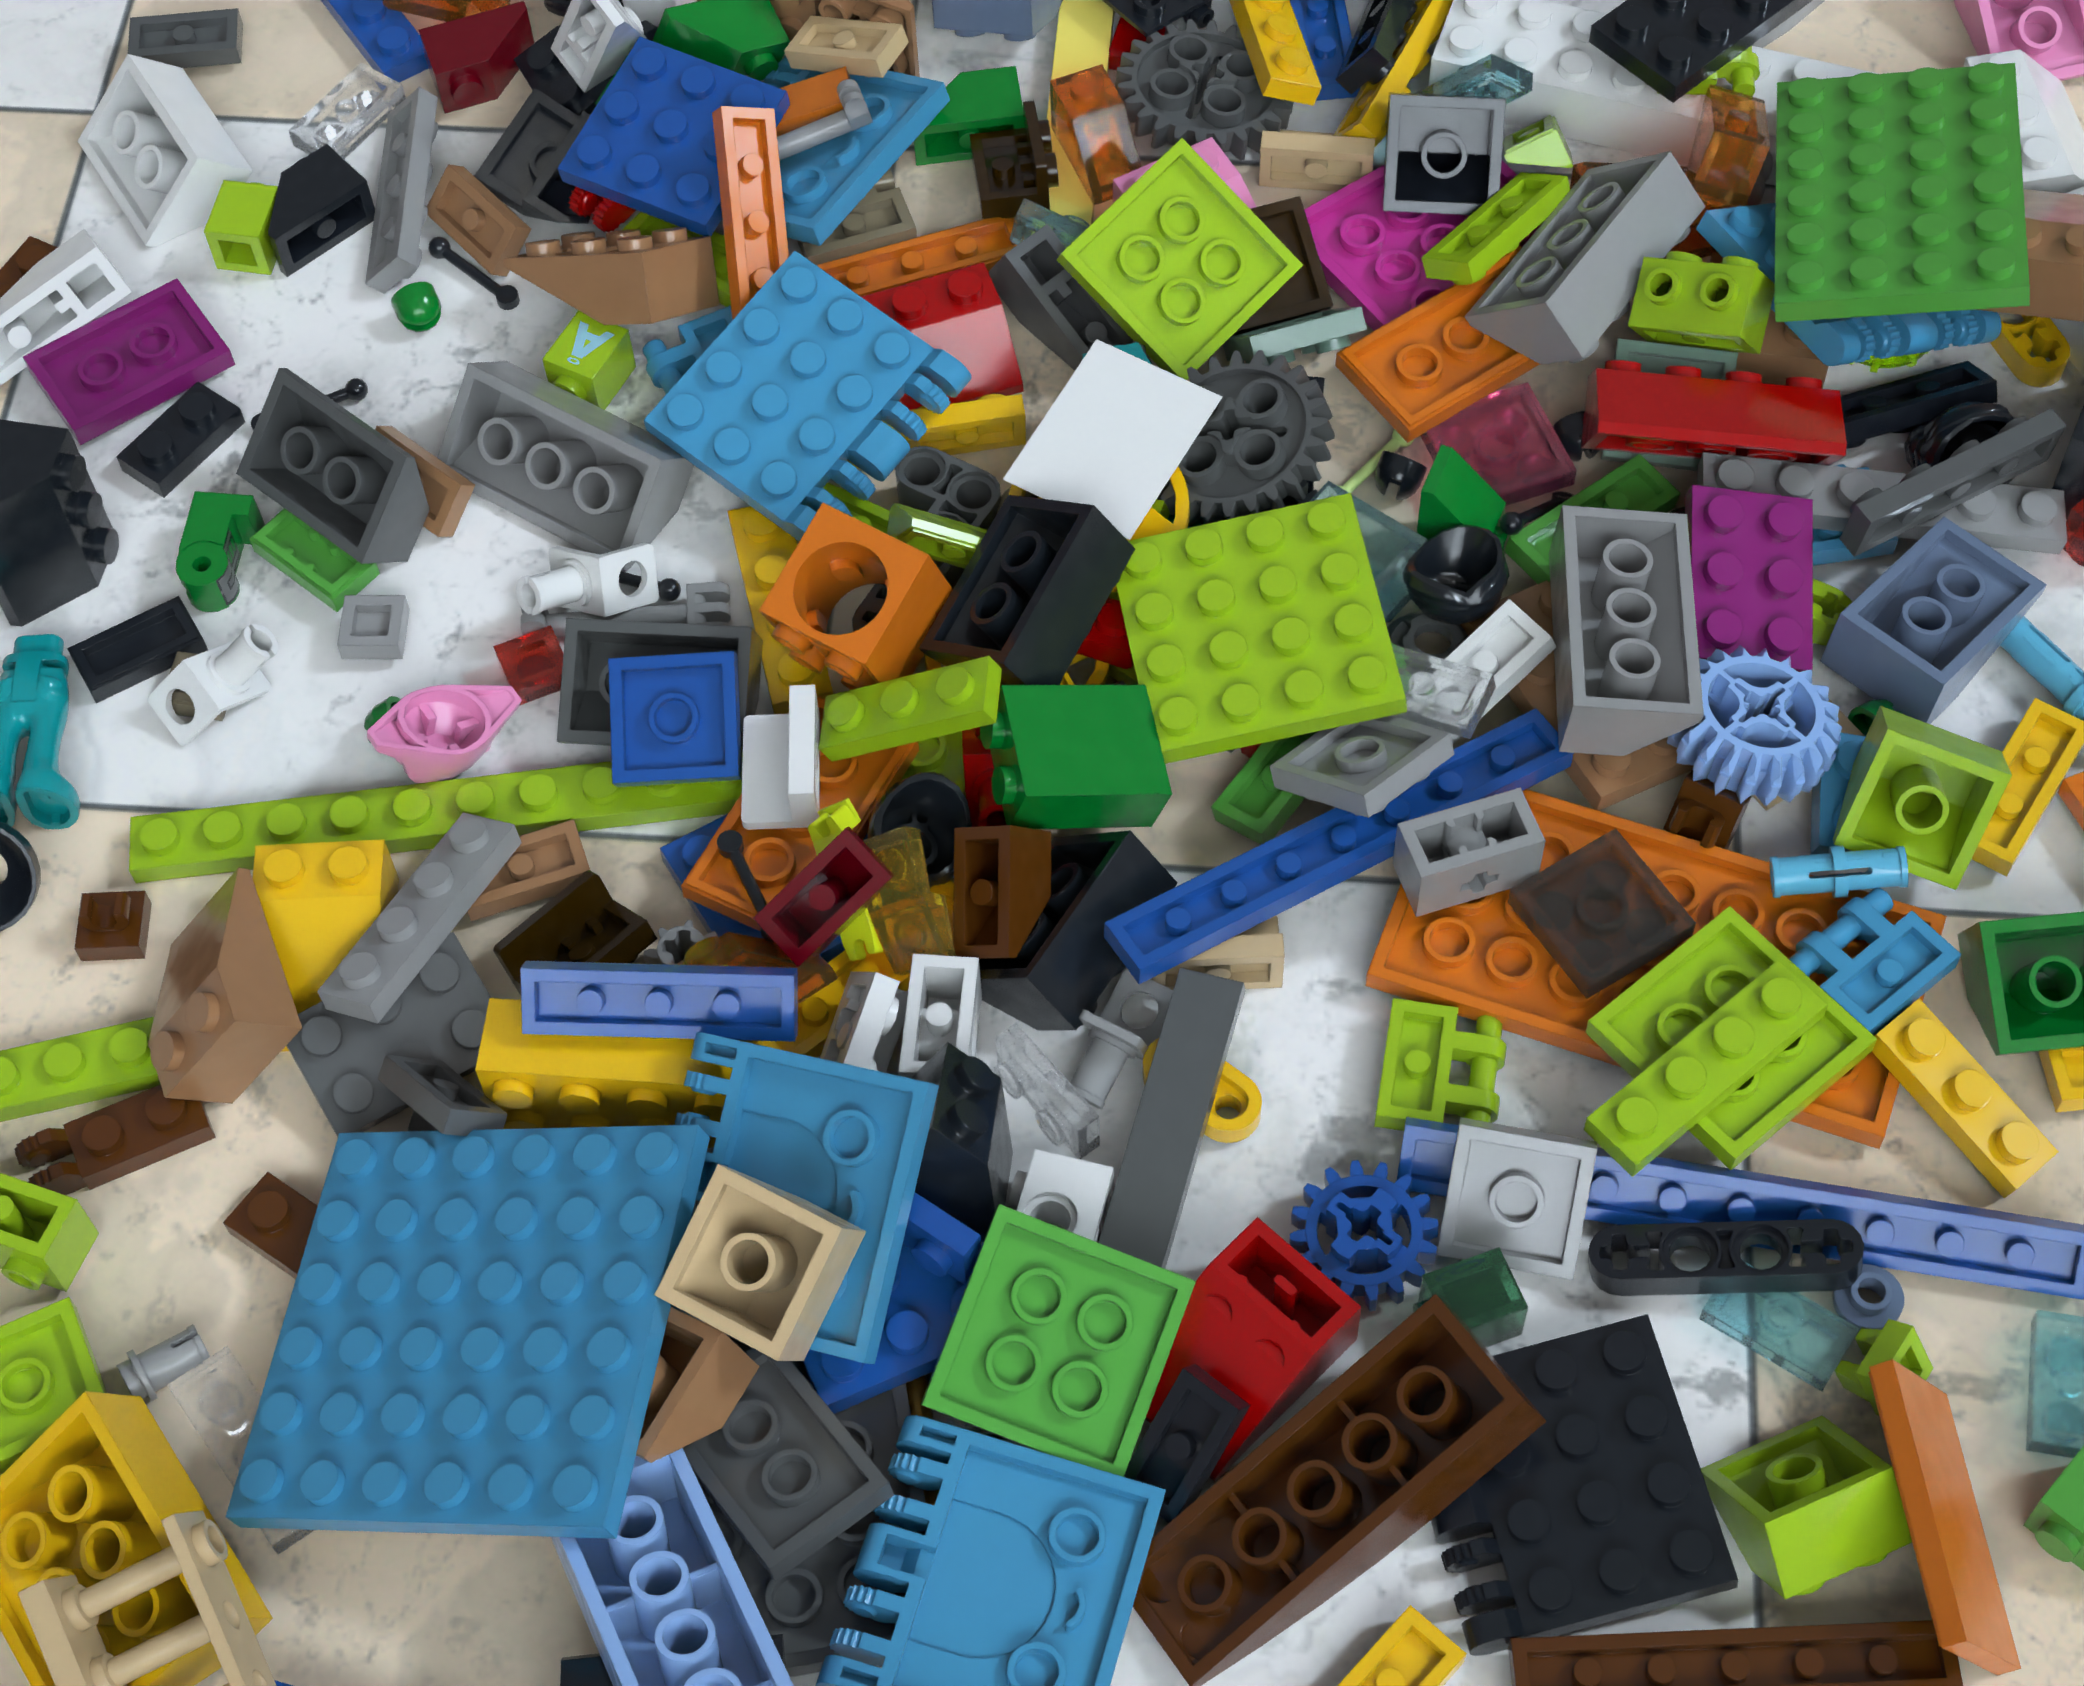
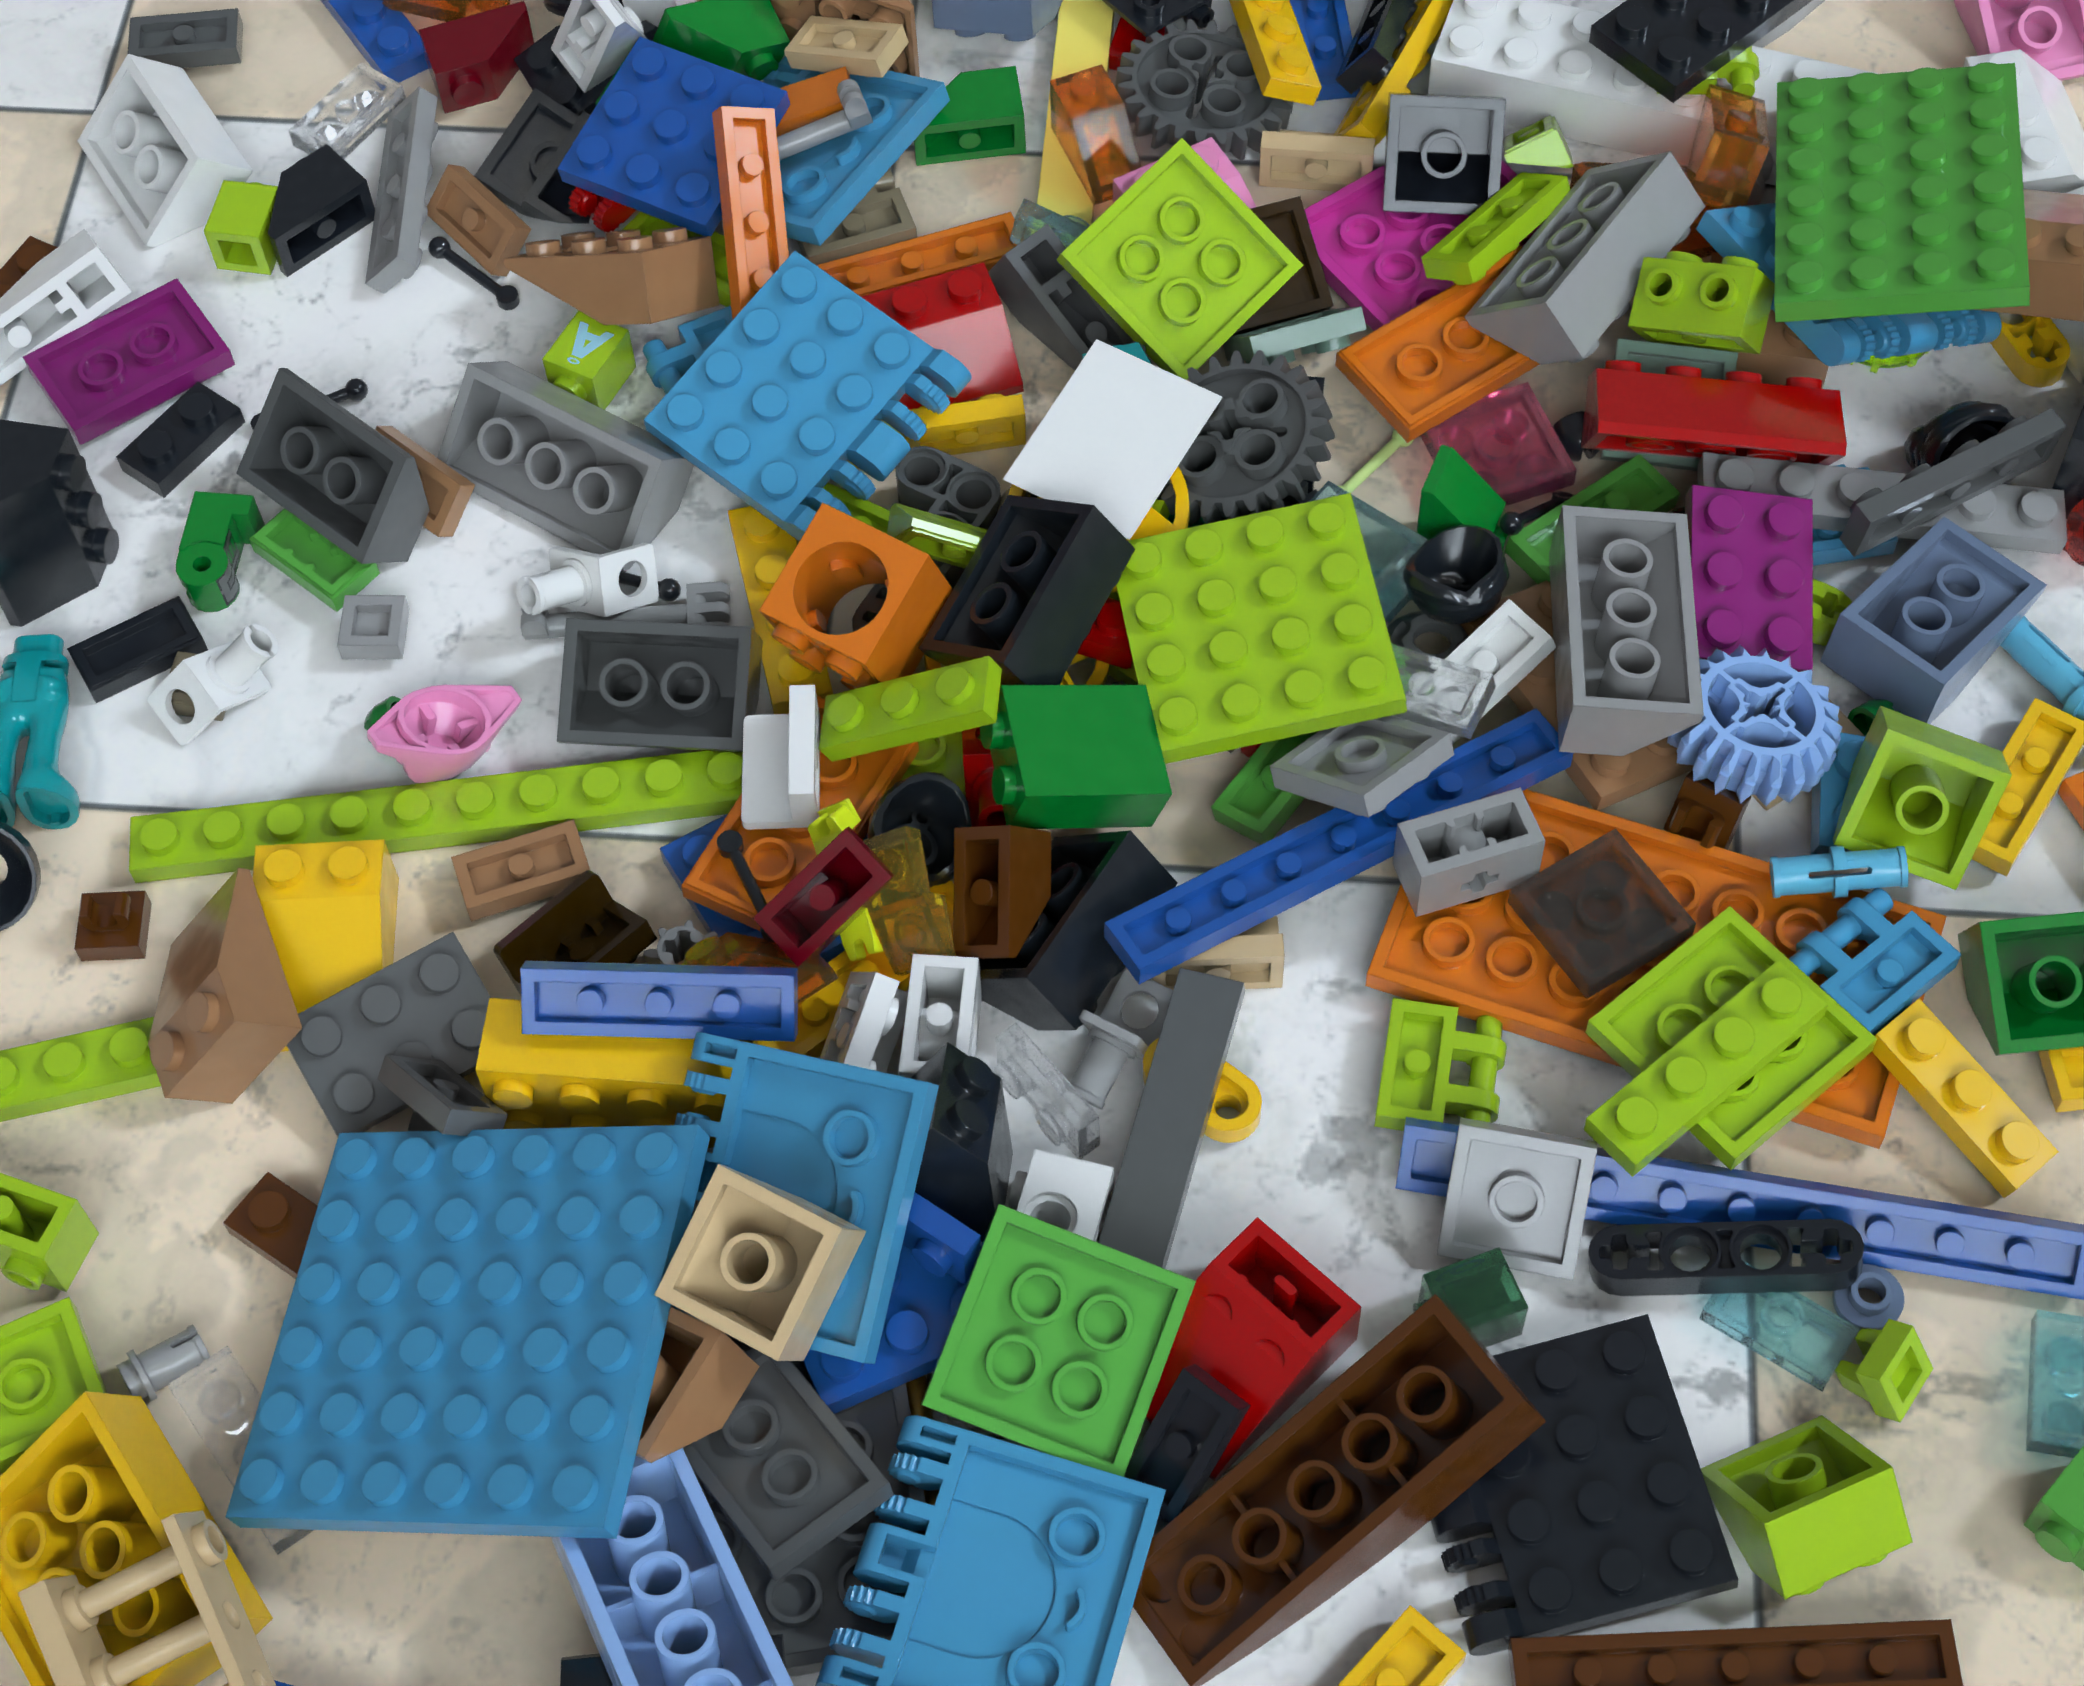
reddish brown hinge [14,1085,216,1195] -> none
light grey plate [317,812,522,1024] -> none
green hinge [391,282,441,332] -> none
clear red plate [493,625,563,706] -> none
blue plate [608,651,742,787] -> none
dark brown bracket [969,100,1059,219] -> none
blue gear [1289,1160,1439,1311] -> none
black hinge [1374,451,1427,500] -> none
clear light blue plate [1416,54,1533,104] -> none
black plate [1841,361,1998,449] -> none
orange tile [1868,1359,2021,1676] -> none

